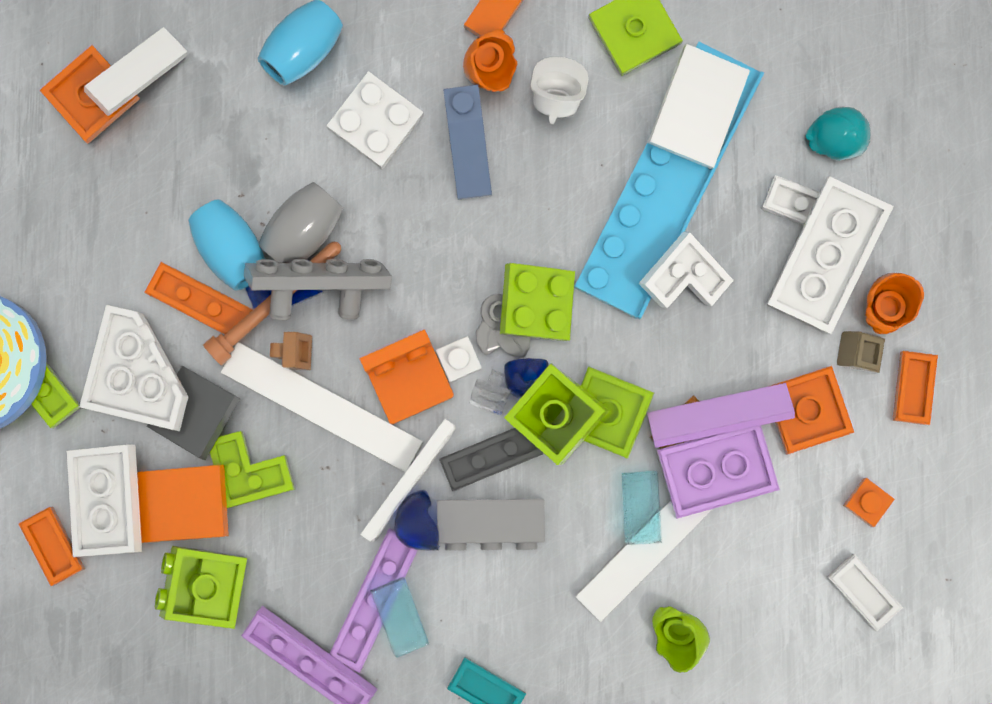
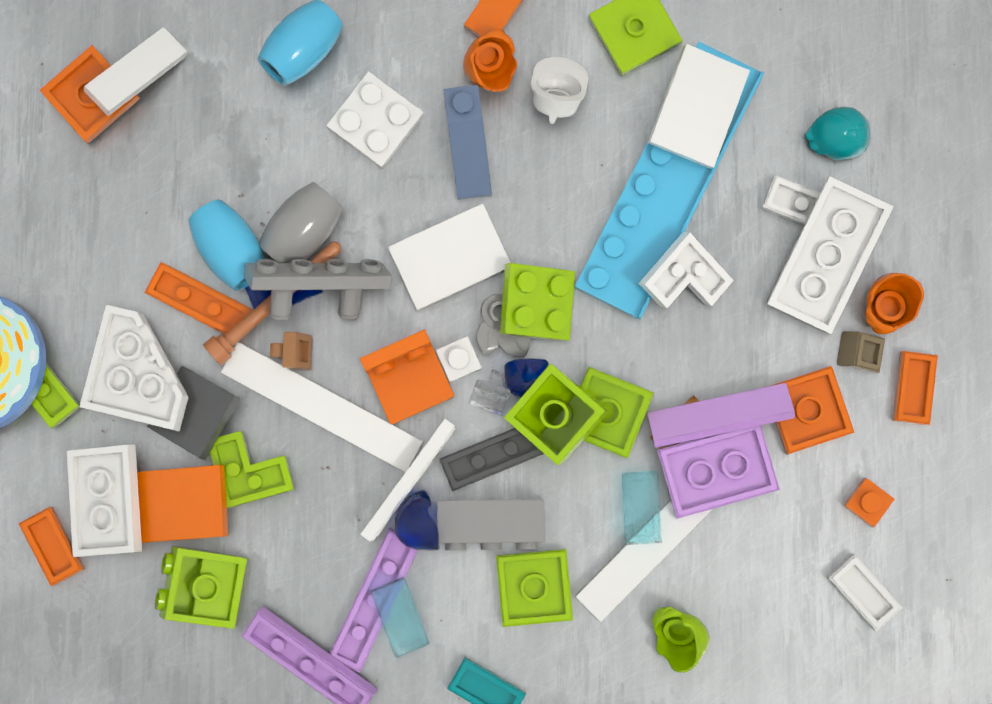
none -> white tile [388,204,511,311]
none -> lime tile [496,549,573,627]

